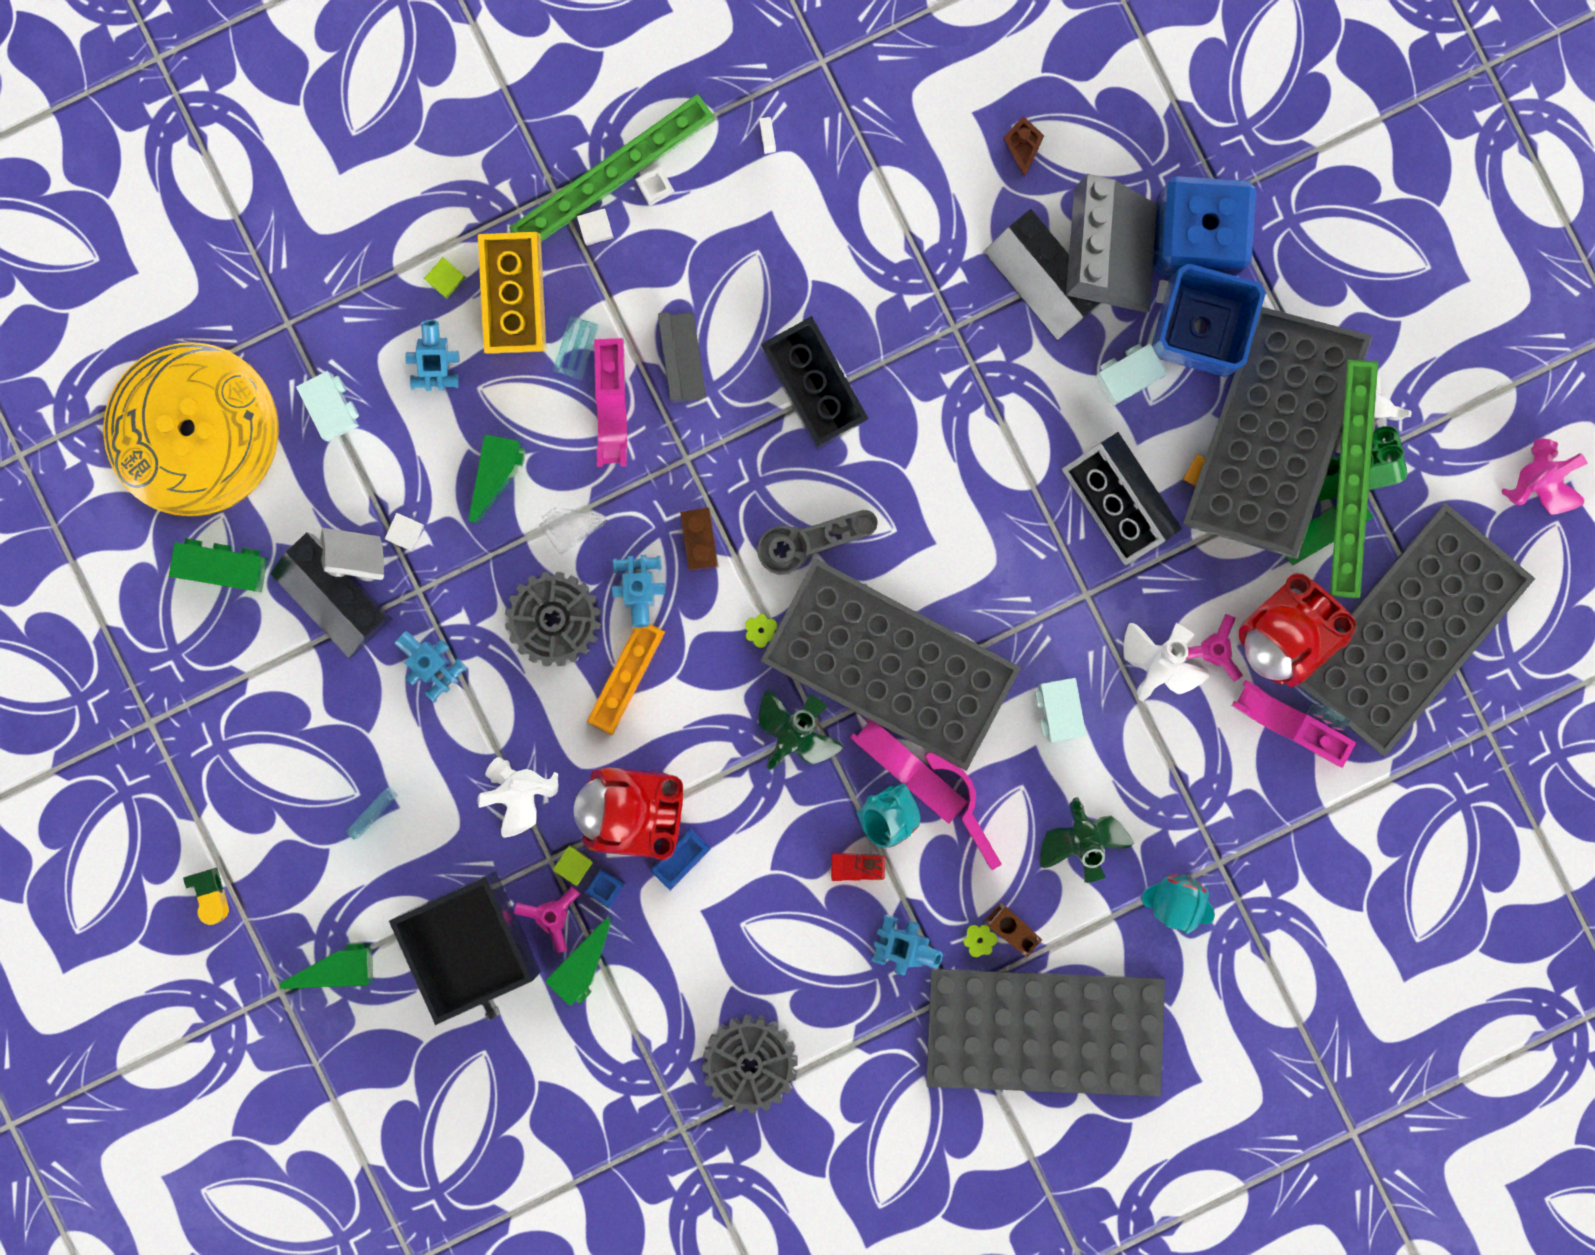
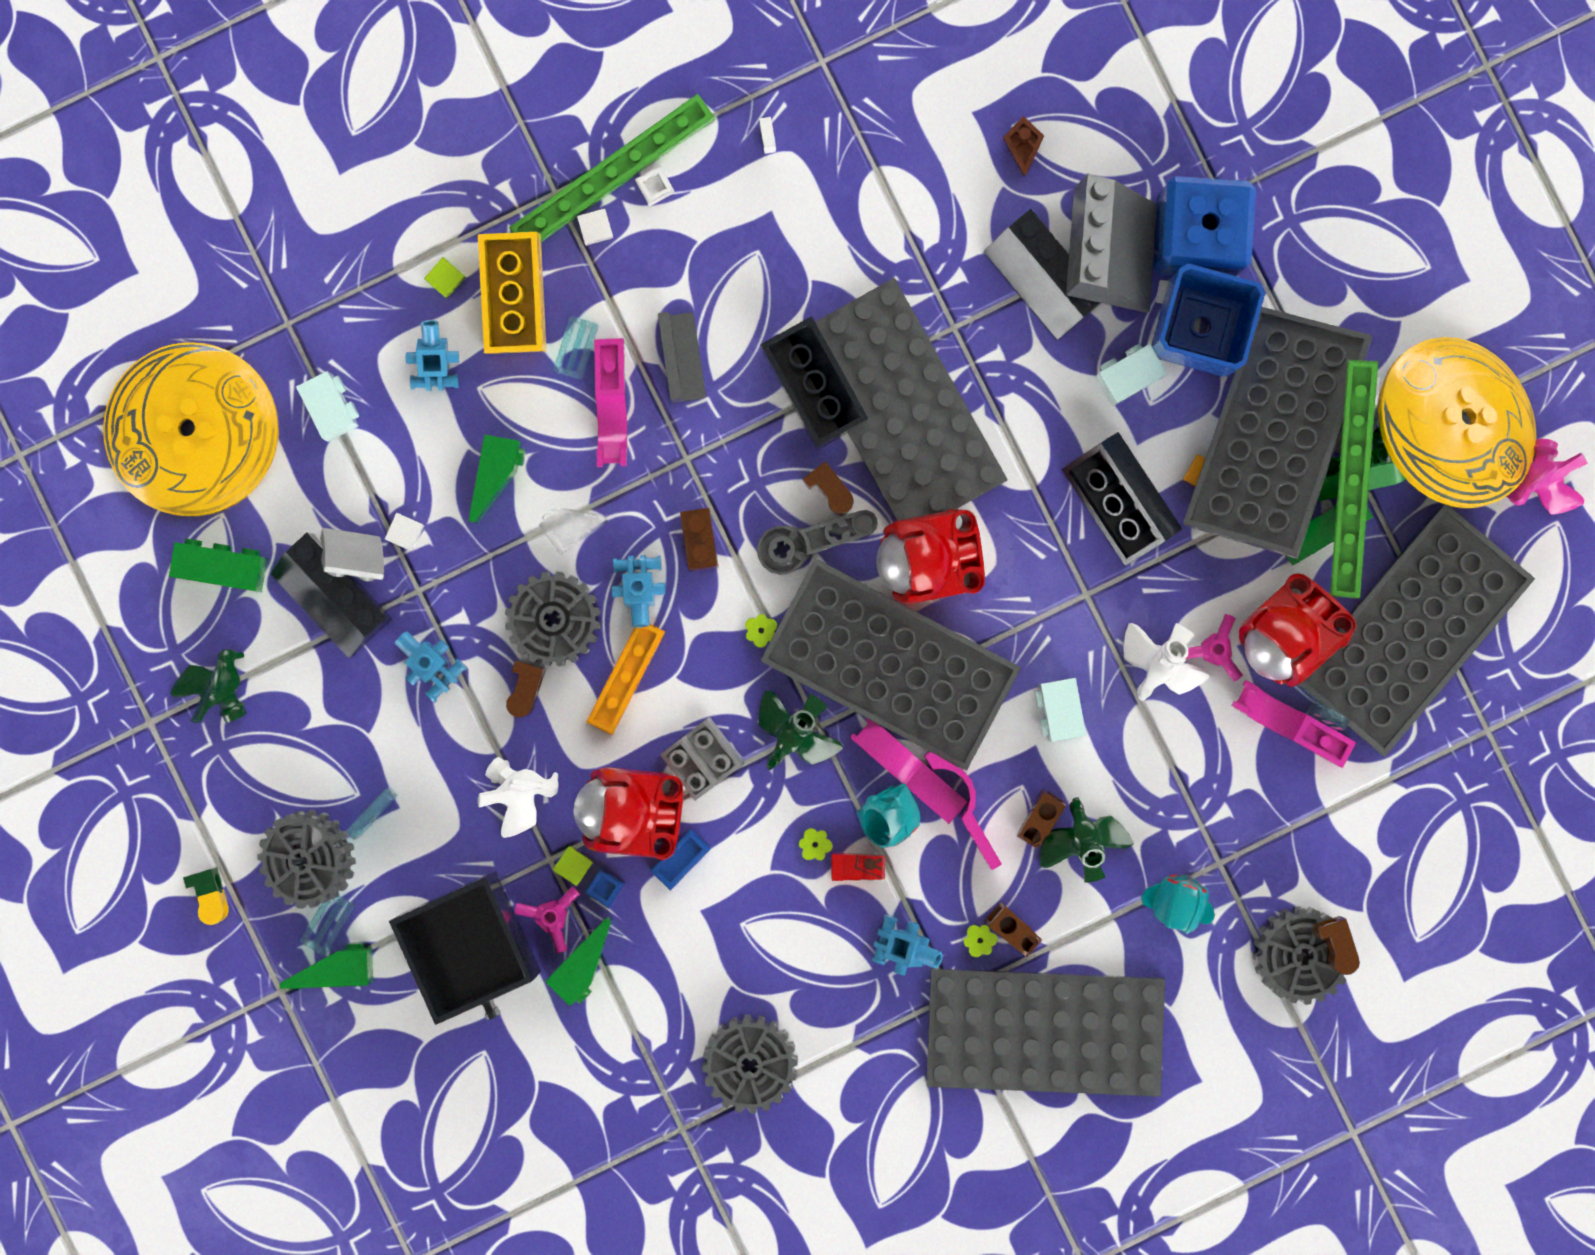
none -> dark green animal [170,649,247,723]
none -> dark grey piece [257,810,356,909]
none -> clear light blue tile [299,896,356,956]
none -> reddish brown leg [506,661,546,717]
none -> light grey slope [660,717,745,801]
none -> lime plant [799,828,833,861]
none -> reddish brown leg [802,461,854,515]
none -> dark grey plate [815,278,1008,521]
none -> red piece [876,509,985,604]
none -> reddish brown leg [1017,788,1066,849]
none -> dark grey piece [1252,906,1347,1005]
none -> reddish brown leg [1312,916,1360,975]
none -> yellow dish [1378,337,1536,508]

